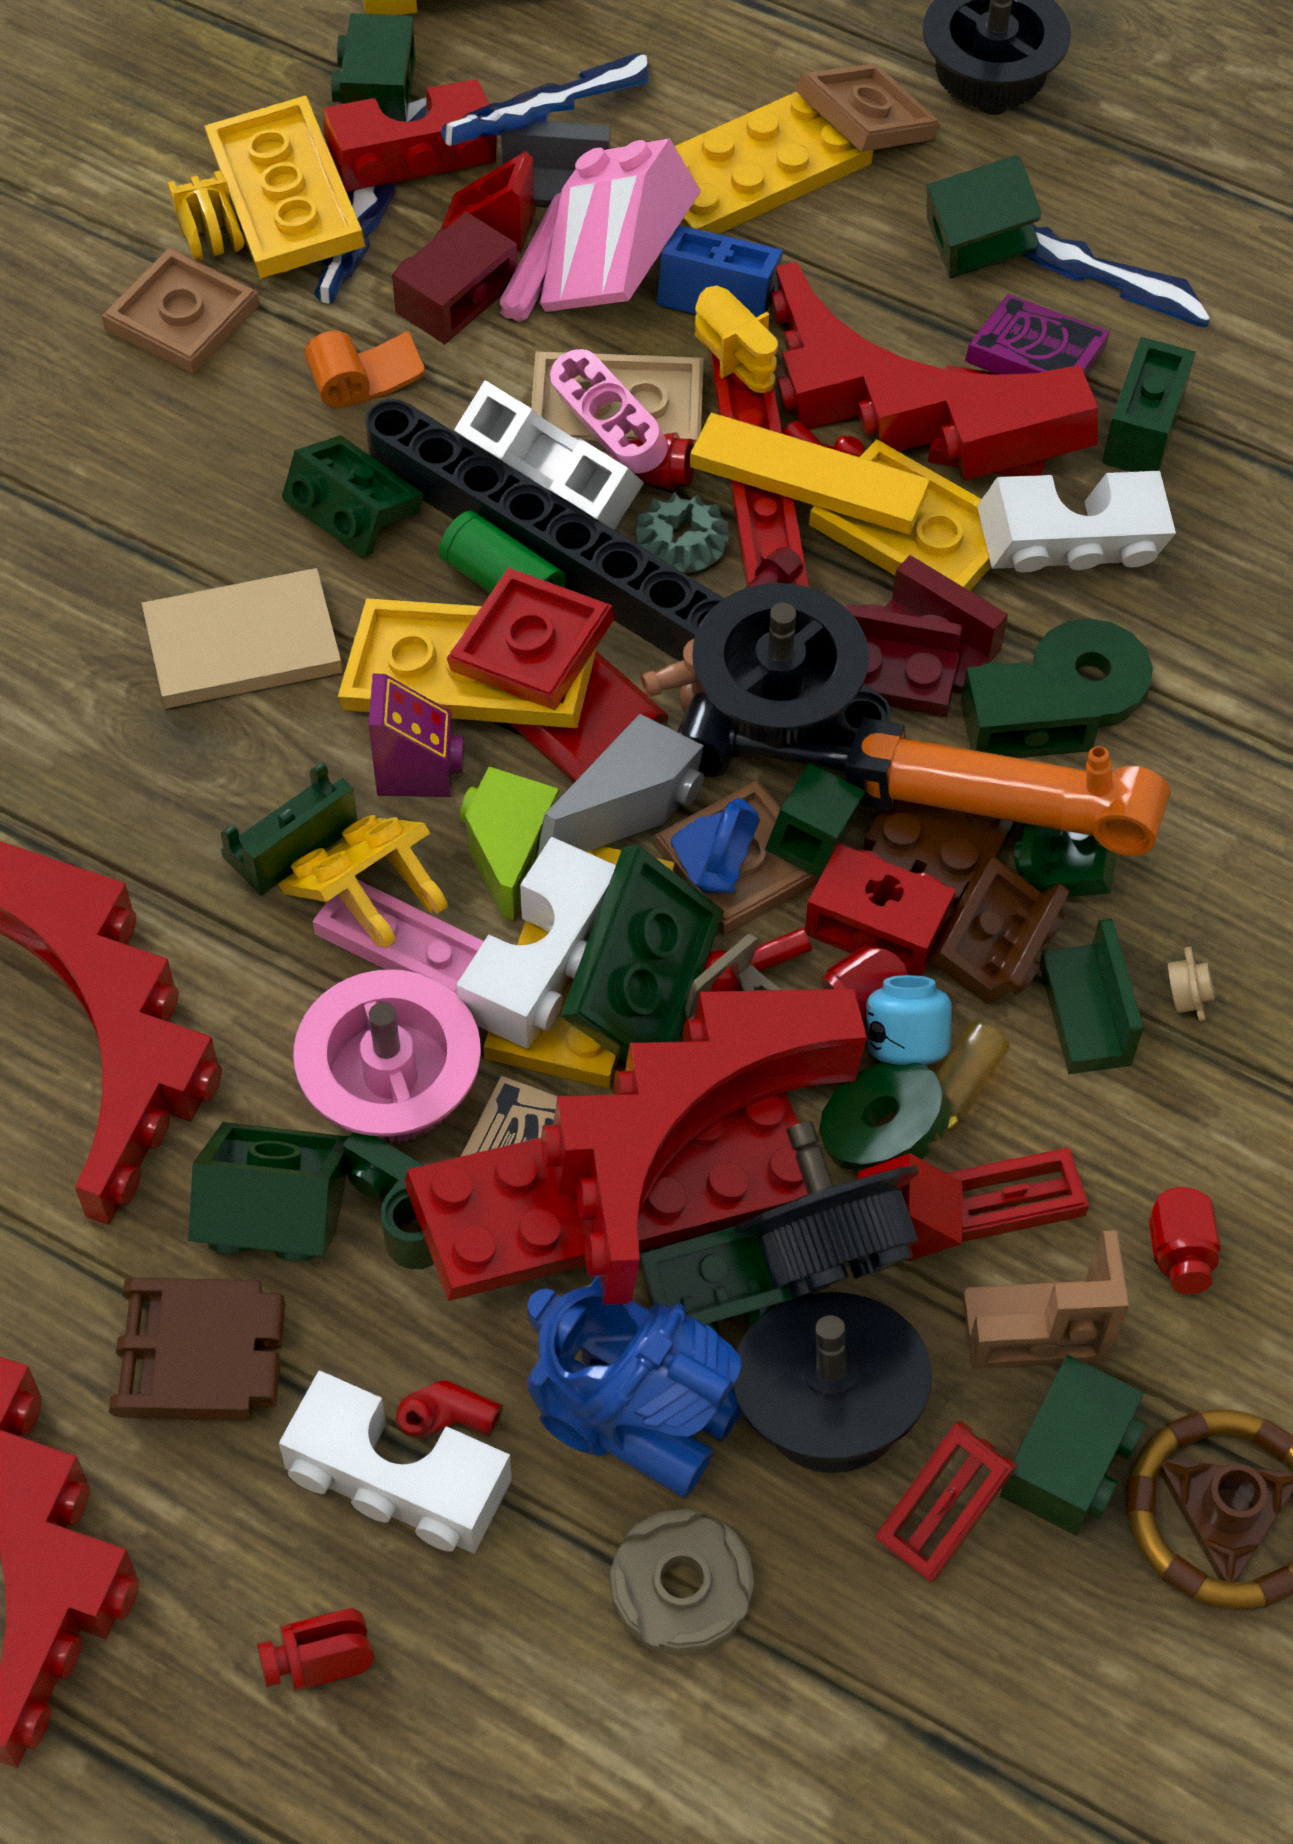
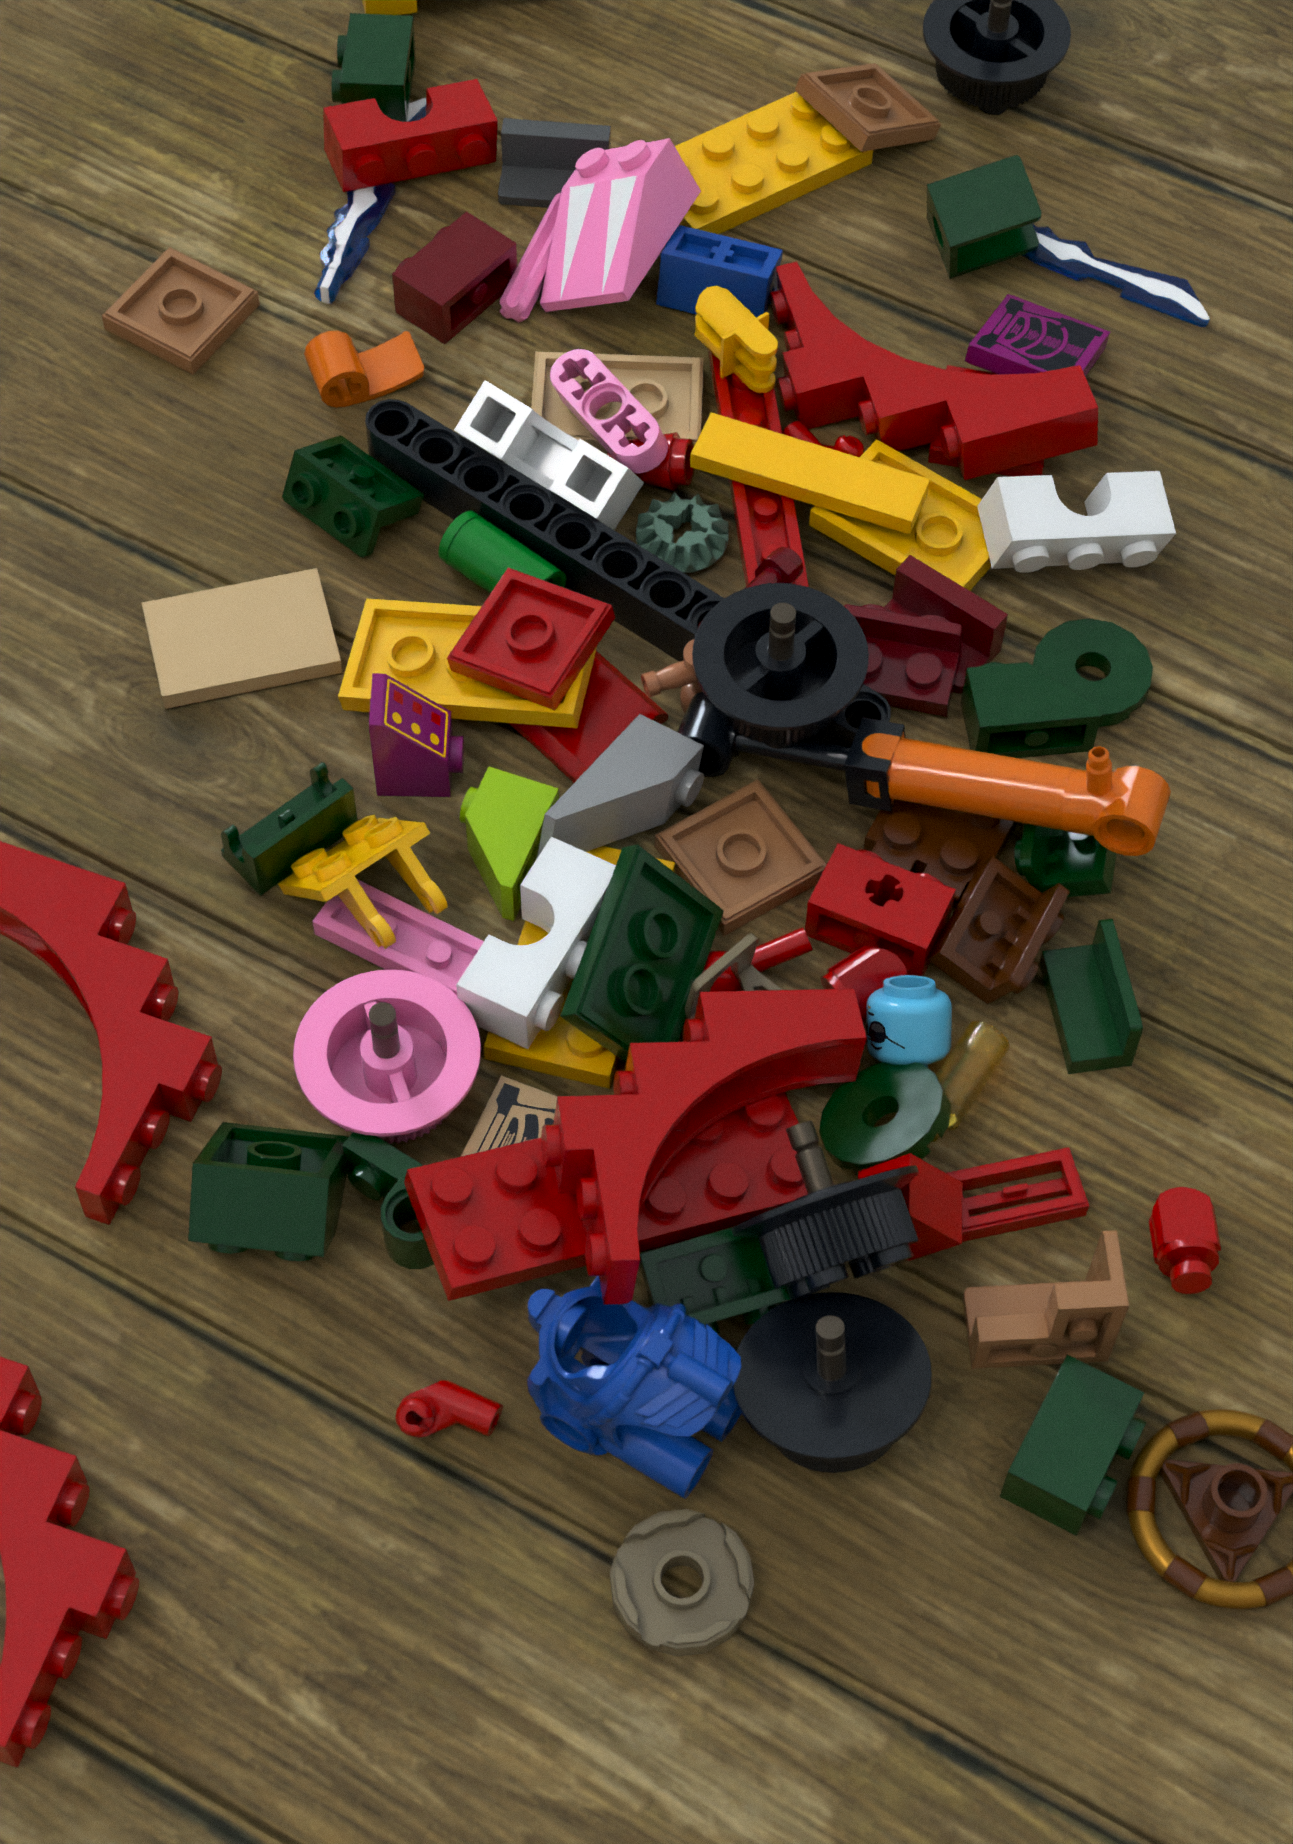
reddish brown plate [109,1278,286,1420] -> none
yellow arm [167,170,245,261] -> none
yellow plate [204,95,366,279] -> none
red arm [257,1608,375,1692] -> none
white arch [279,1370,512,1554] -> none
clear blue sword [441,53,648,146] -> none
red slope [441,151,535,253] -> none
blue piece [670,798,760,894] -> none
dark green brick [765,763,866,878] -> none
red tile [874,1421,1018,1583] -> none
dark green panel [1102,337,1196,472] -> none
tan plate [1168,946,1215,1022] -> none

